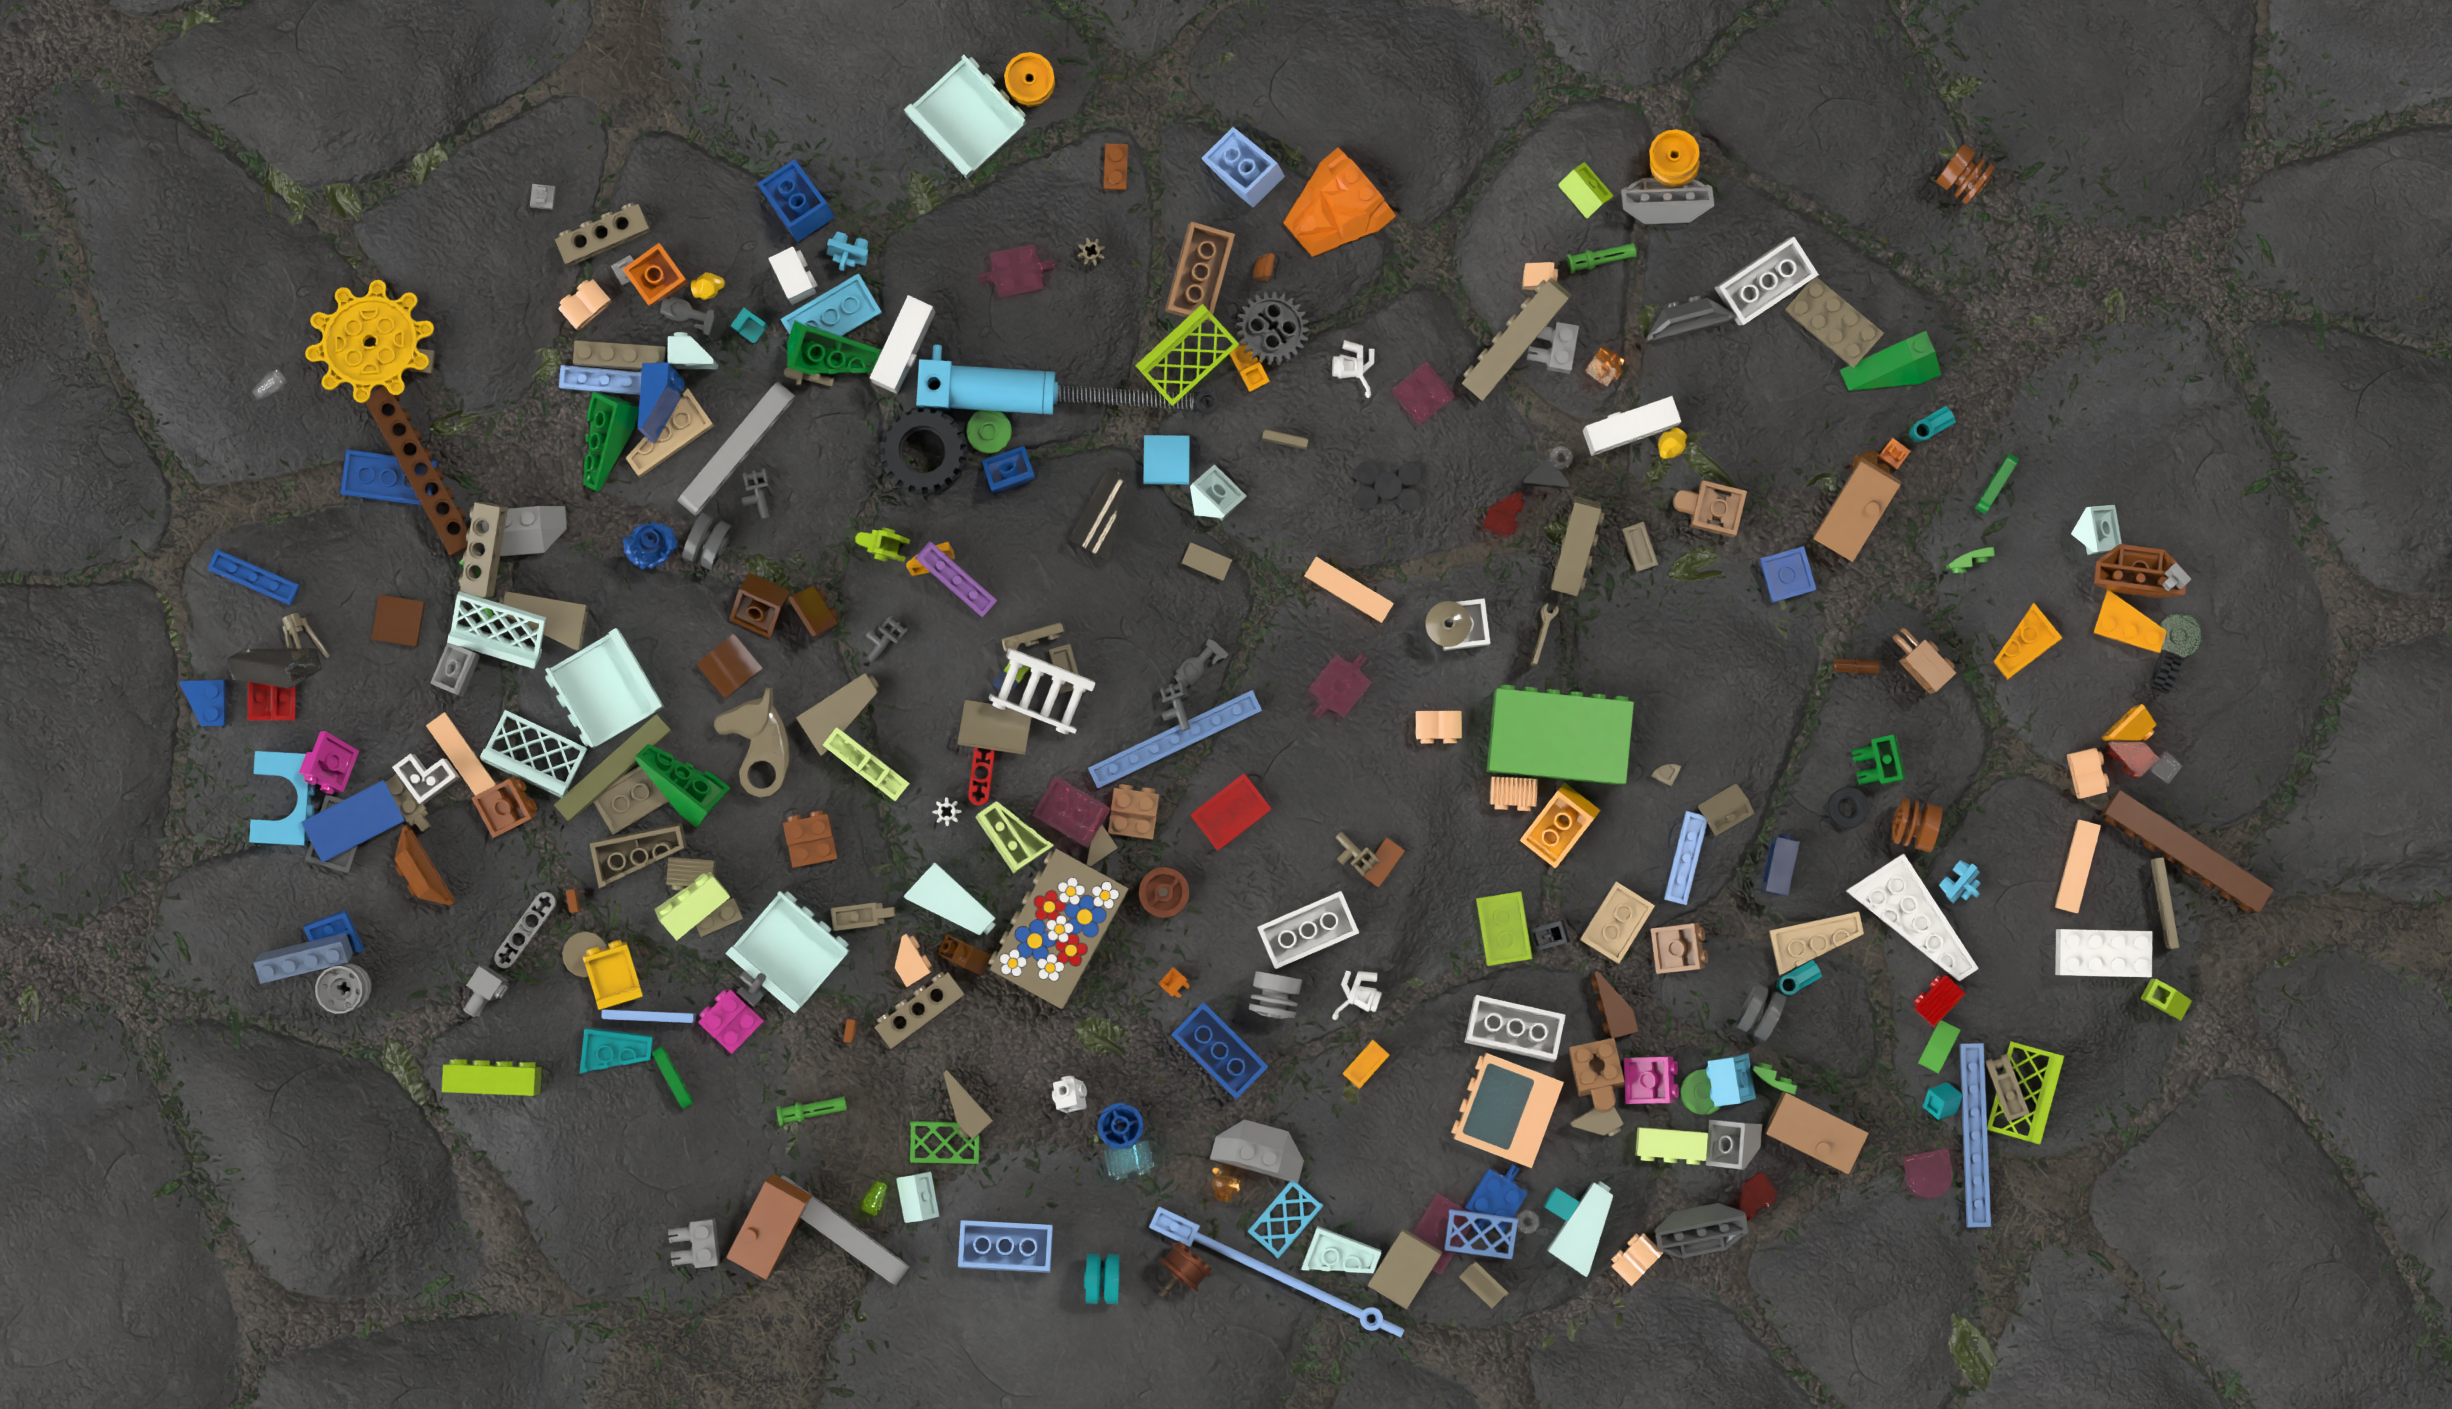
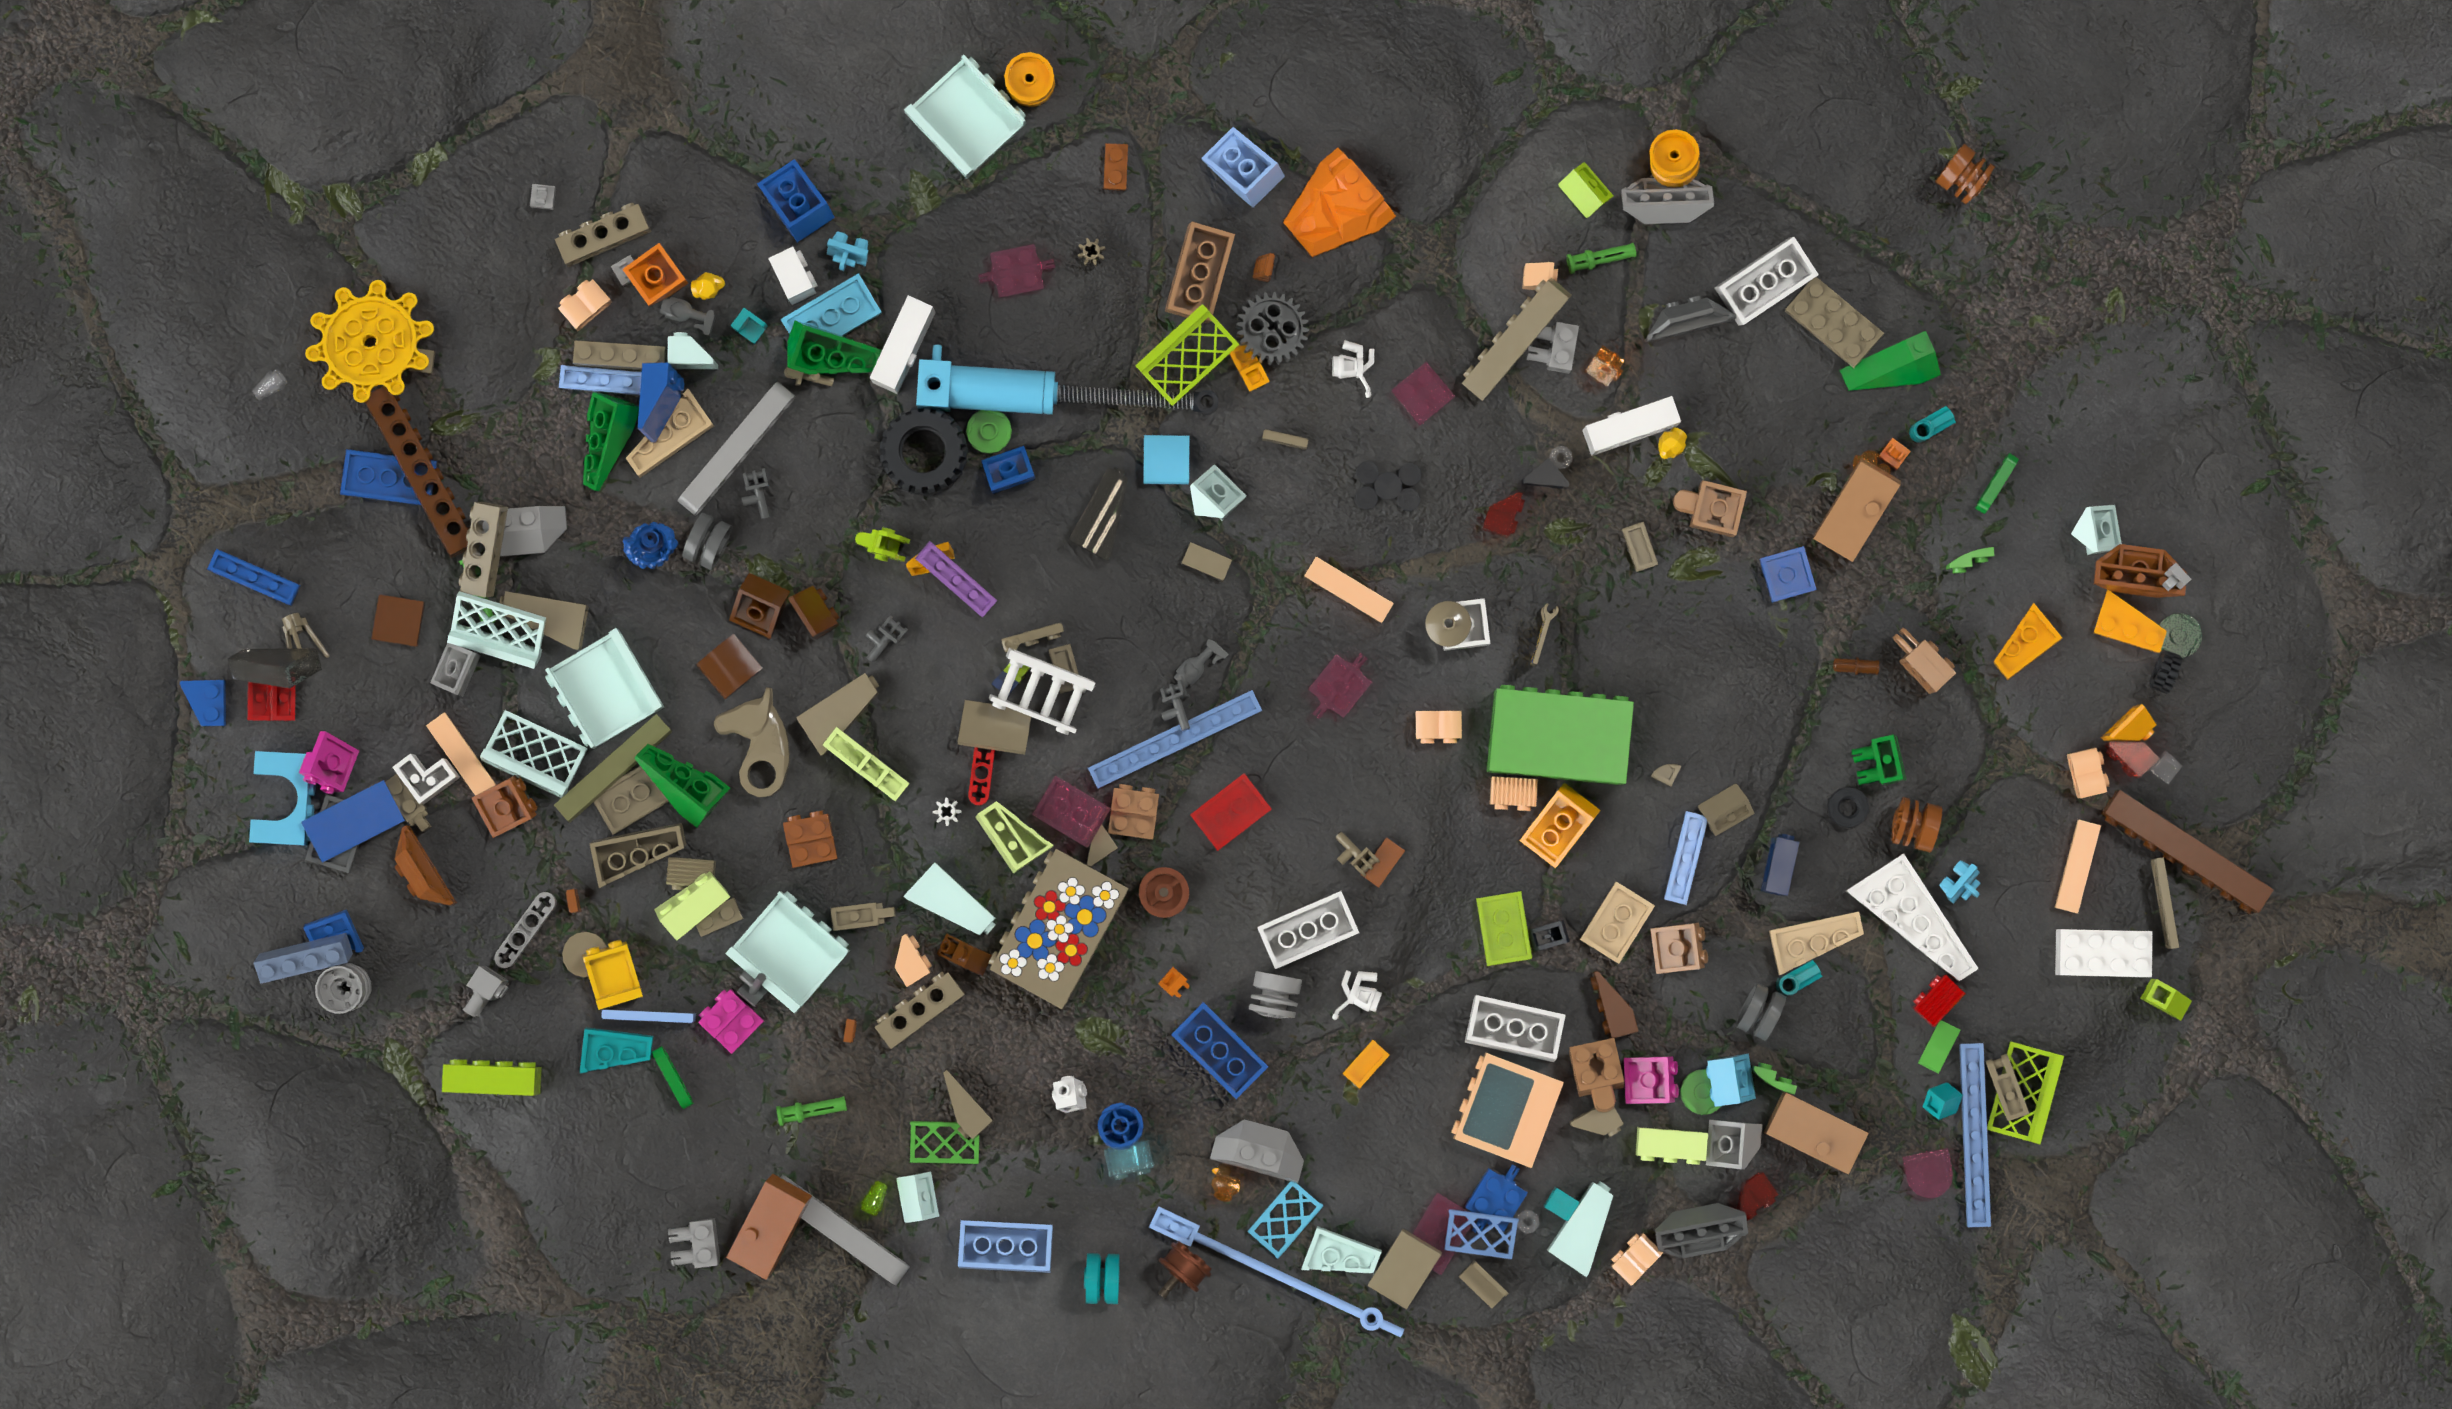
dark tan wedge [1551,496,1604,596] -> none

